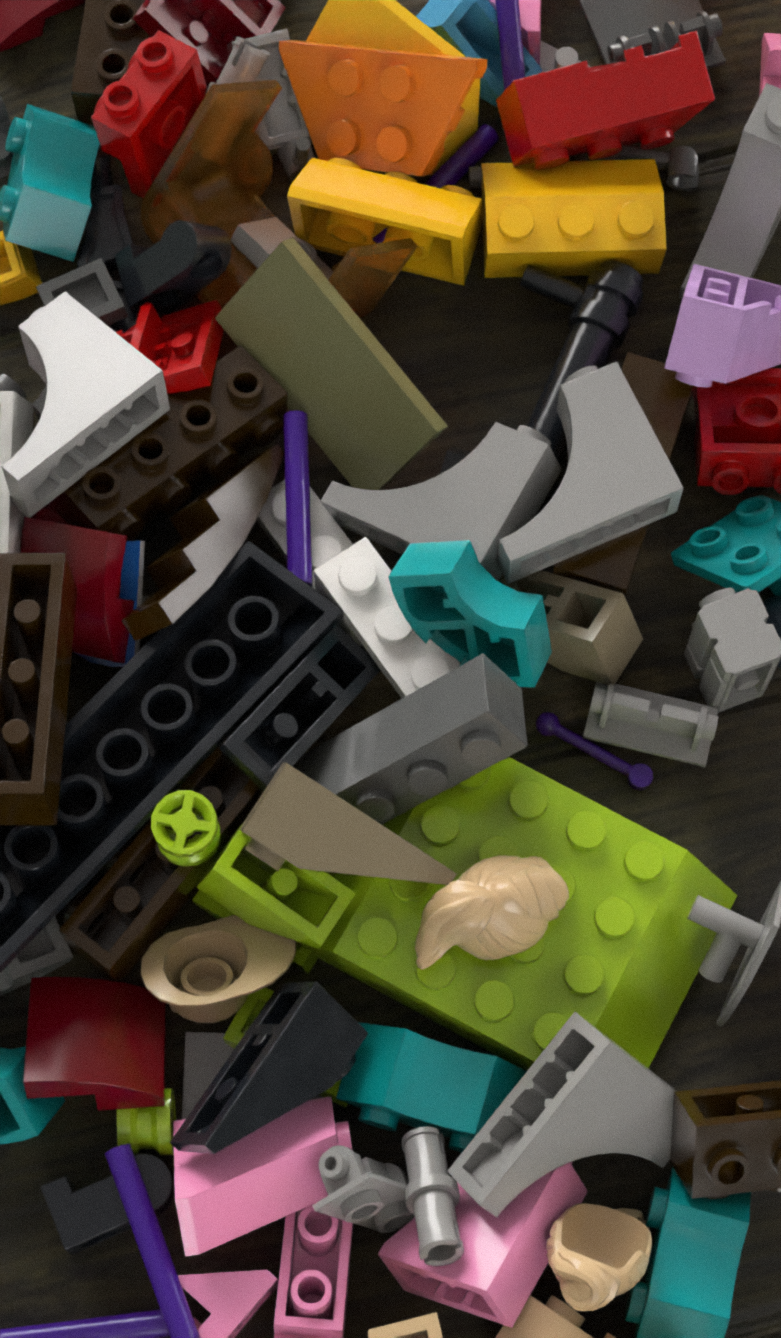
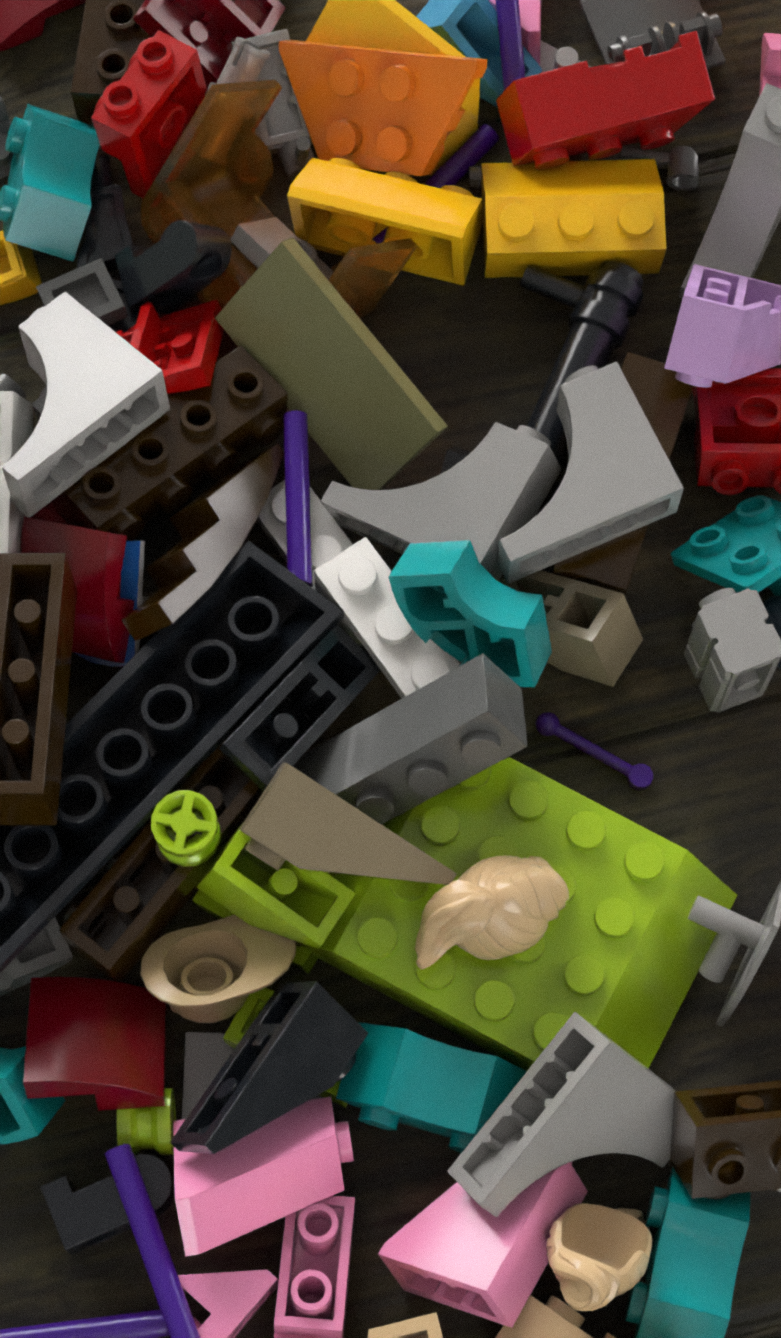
light grey hinge [312,1145,415,1233] -> none
light grey pin [401,1126,464,1266] -> none
light grey hinge [583,682,719,767] -> none

